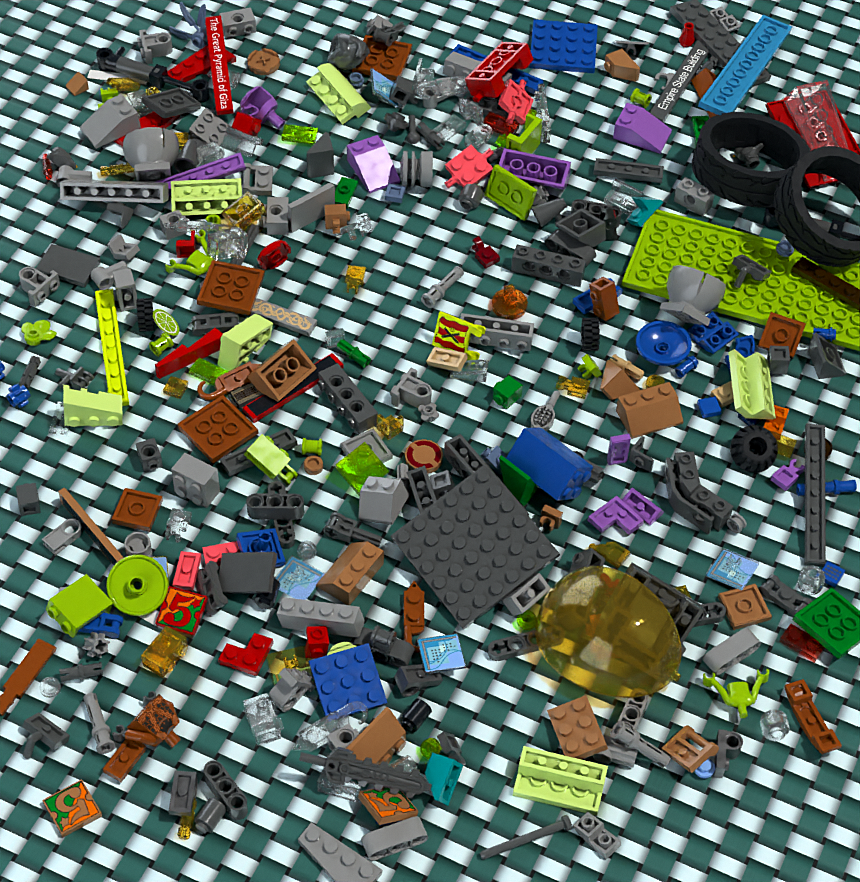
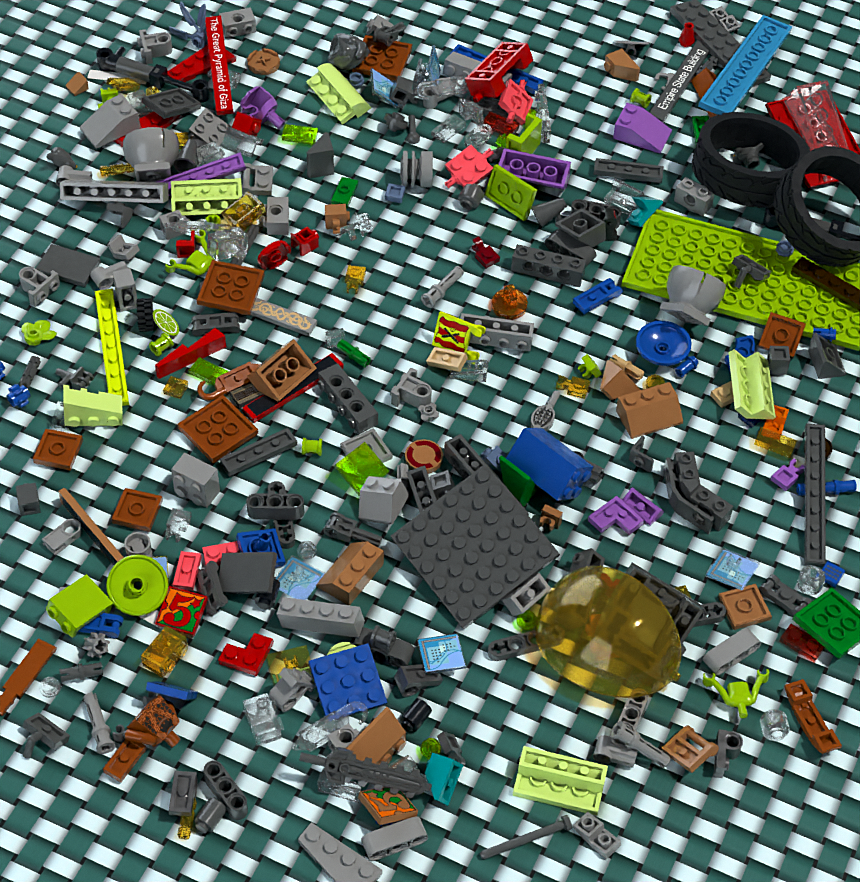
clear red animal [42,154,53,180] -> none
tile [42,779,102,837] -> none
dark grey brick [136,438,163,472] -> none
yellowish green wedge [217,313,273,371] -> none
brick [244,434,298,485] -> none
light grey tile [288,182,335,233] -> none
medium nougat tile [304,456,323,475] -> none
red bracket [305,626,329,659] -> none
slope [347,135,400,193] -> none
clear yellow panel [377,414,404,440] -> none
dark orange plate [404,581,424,653] -> none
dark grey pin [416,122,445,150] -> none
green brick [493,375,523,409] -> none
blue plate [529,19,598,73] -> none
light grey gear [532,184,549,205] -> none
medium nougat plate [547,695,608,760] -> none
black tyre [581,318,600,351] -> none
dark orange brick [589,277,620,321] -> none
clear yellow tile [589,541,630,568] -> none
medium lavender plate [607,434,631,465] -> none
blue slope [687,312,739,354] -> none
light blue plate [694,758,715,779] -> none
blue tile [697,396,722,418] -> none
light grey bush [727,513,747,533] -> none
black wheel [730,425,778,473] -> none
none -> dark orange plate [33,429,83,470]
none -> blue tile [146,681,198,700]
none -> red window [290,226,319,256]
none -> piece [420,45,441,87]

